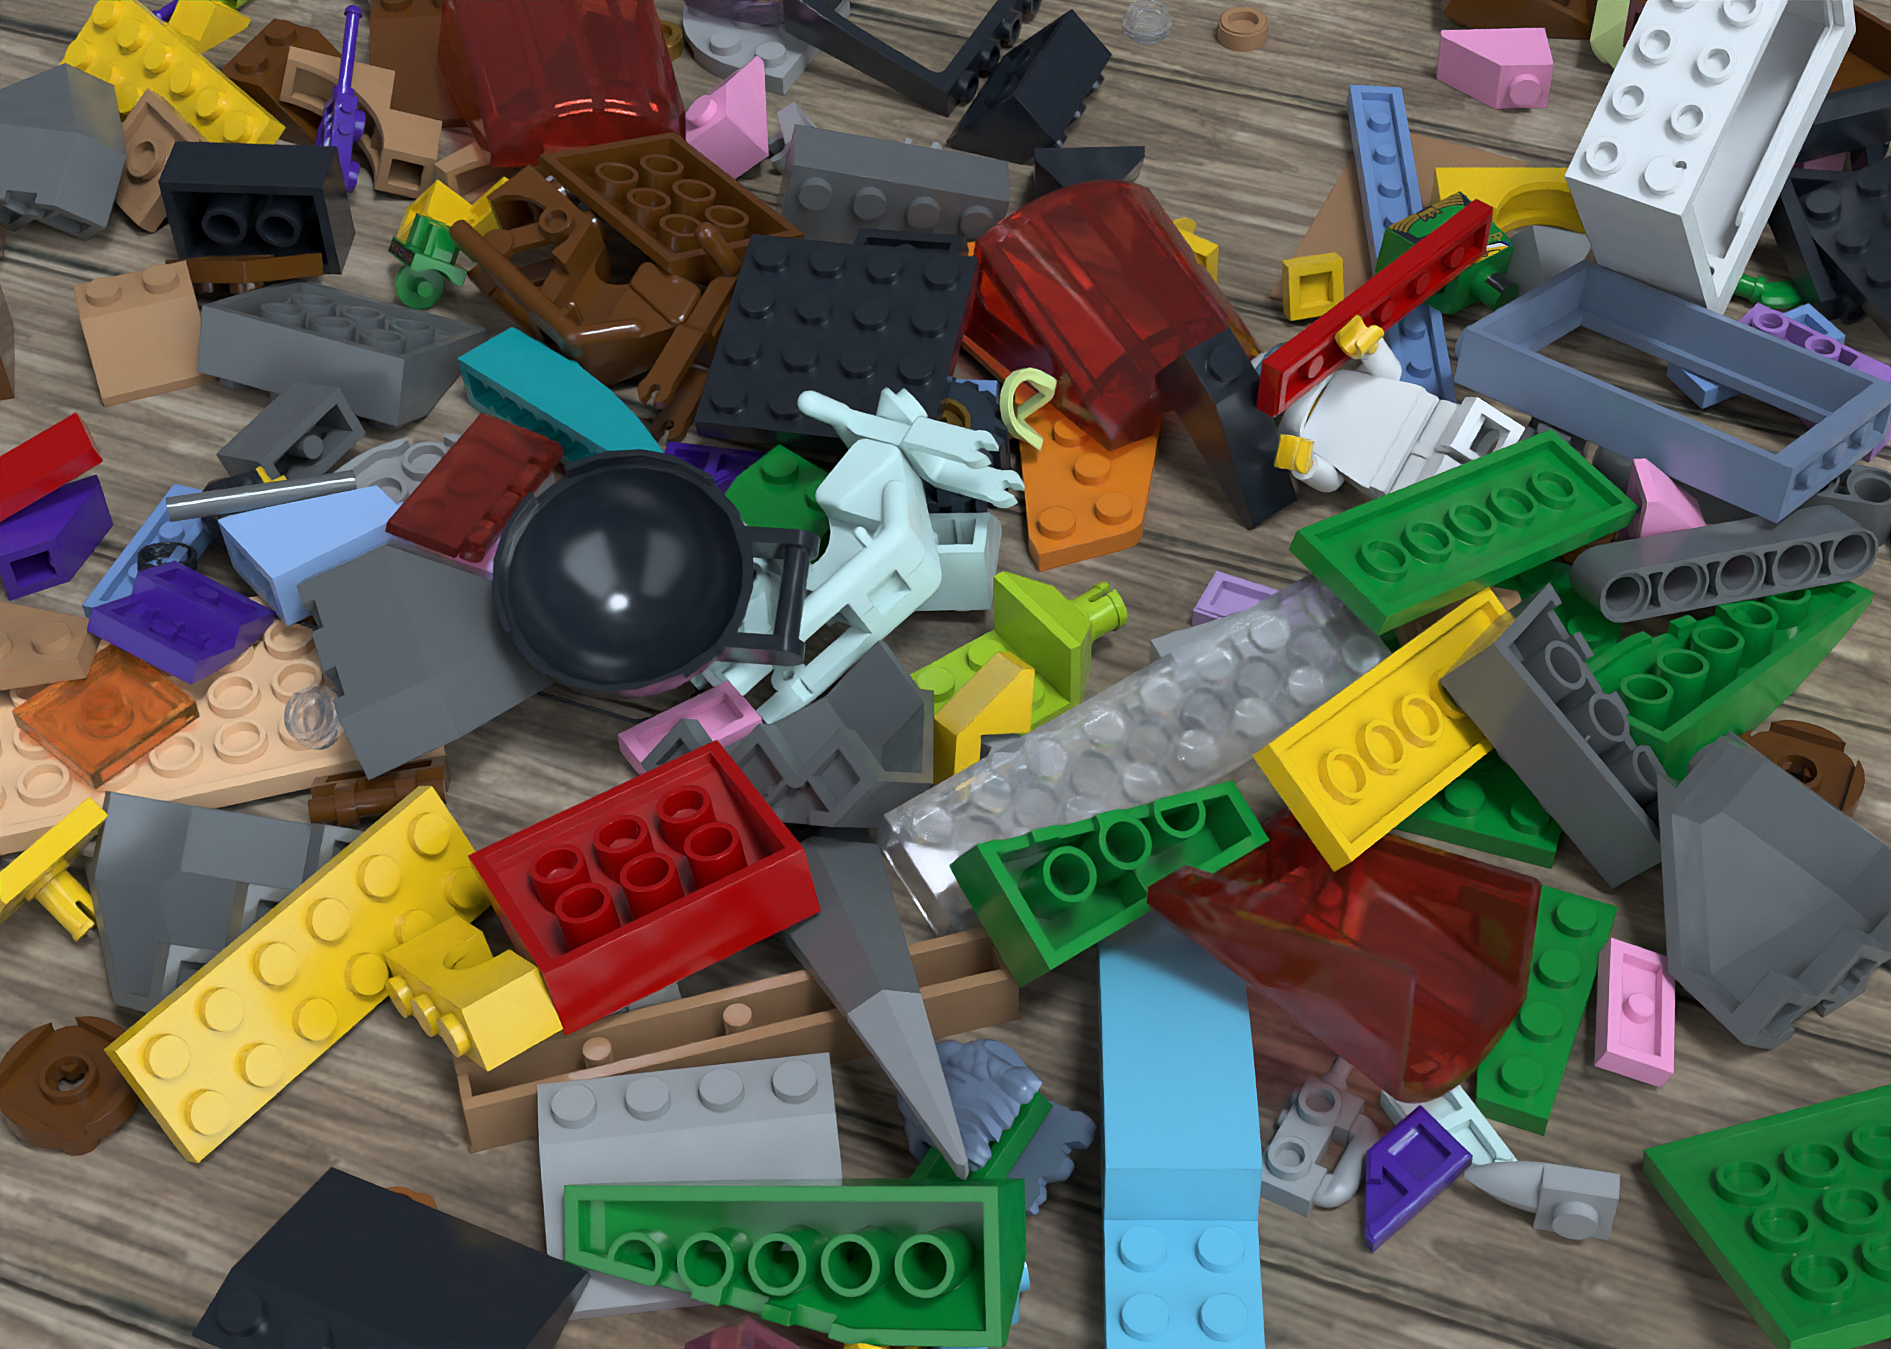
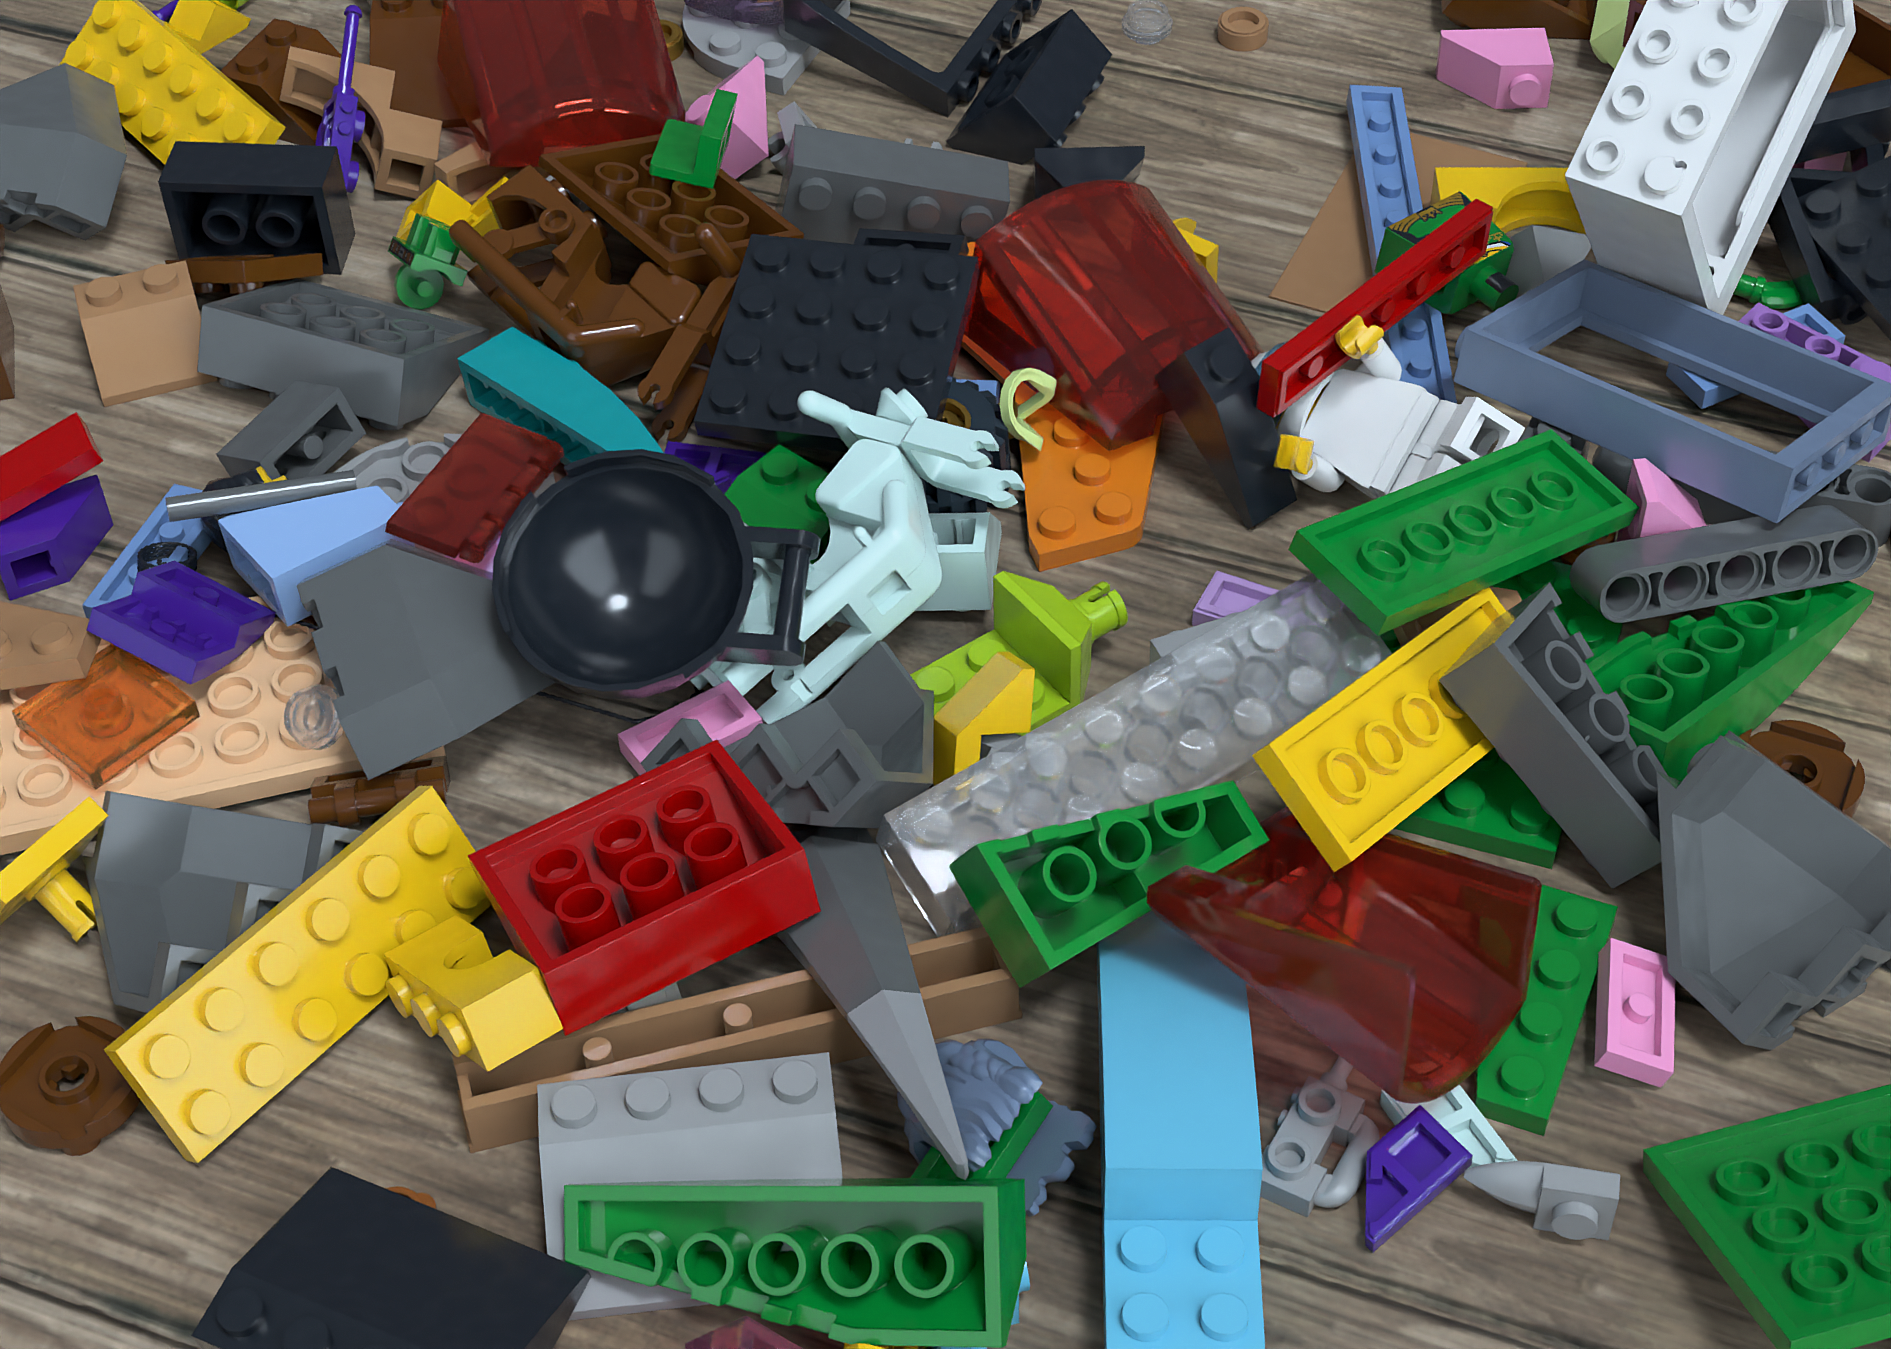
medium nougat plate [114,88,209,234] -> none
yellow tile [1281,252,1344,321] -> none
none -> green panel [649,89,738,189]

